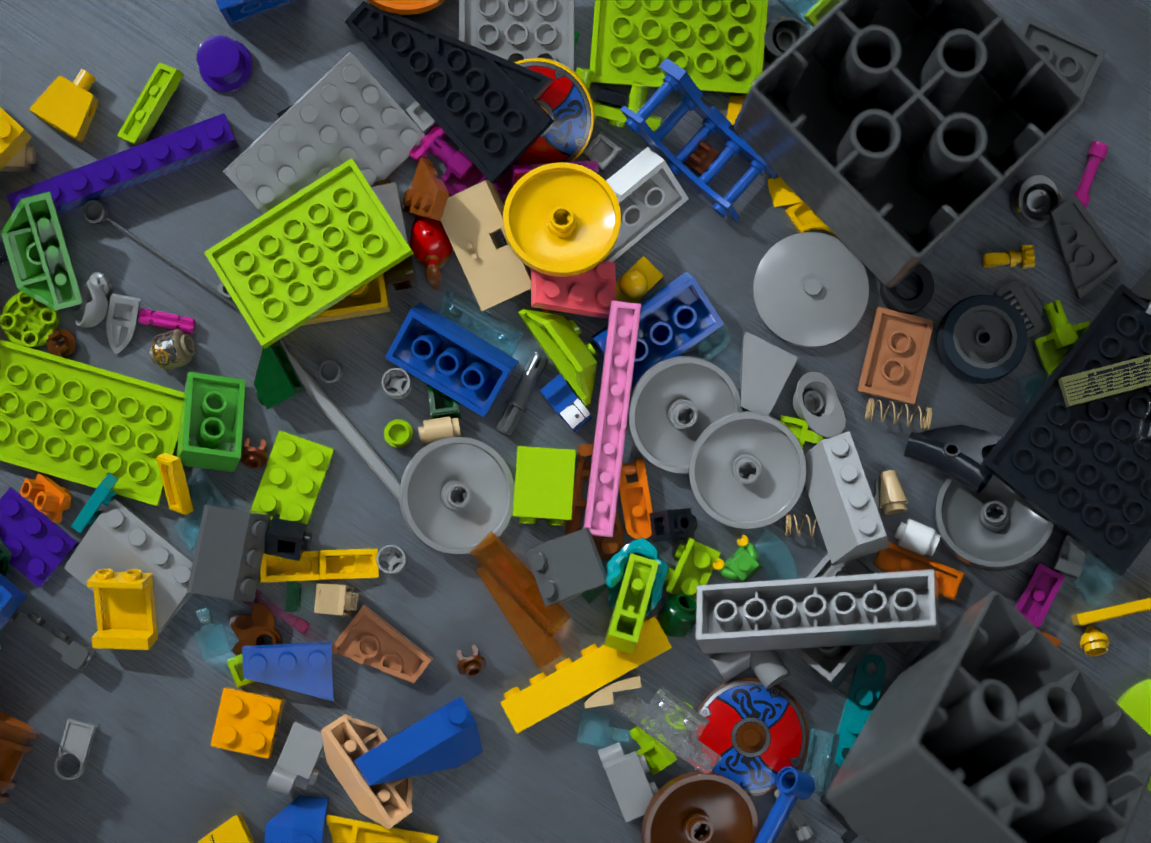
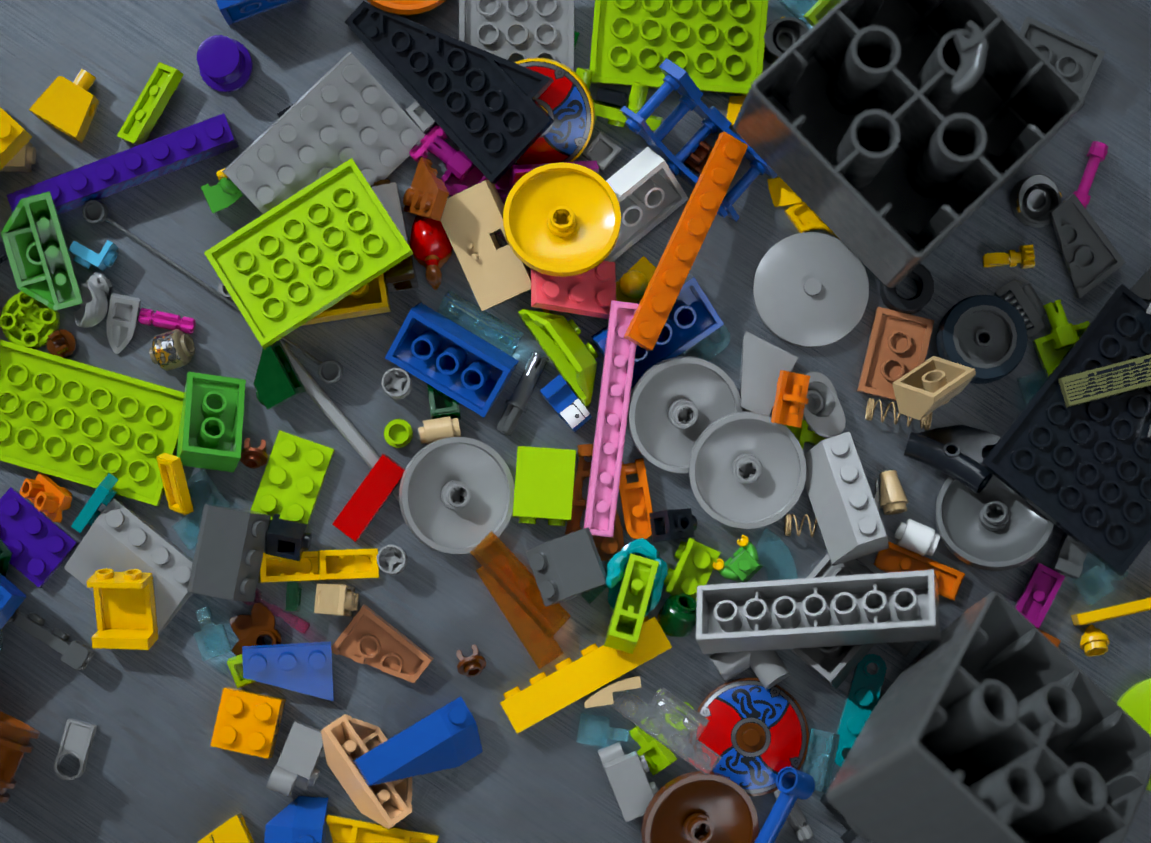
none -> medium azure bracket [68,240,118,272]
none -> bright green piece [201,168,243,213]
none -> red tile [332,454,405,542]
none -> orange plate [624,131,748,351]
none -> orange hips [771,370,810,428]
none -> tan slope [892,356,976,420]
none -> dark grey piece [951,20,988,95]

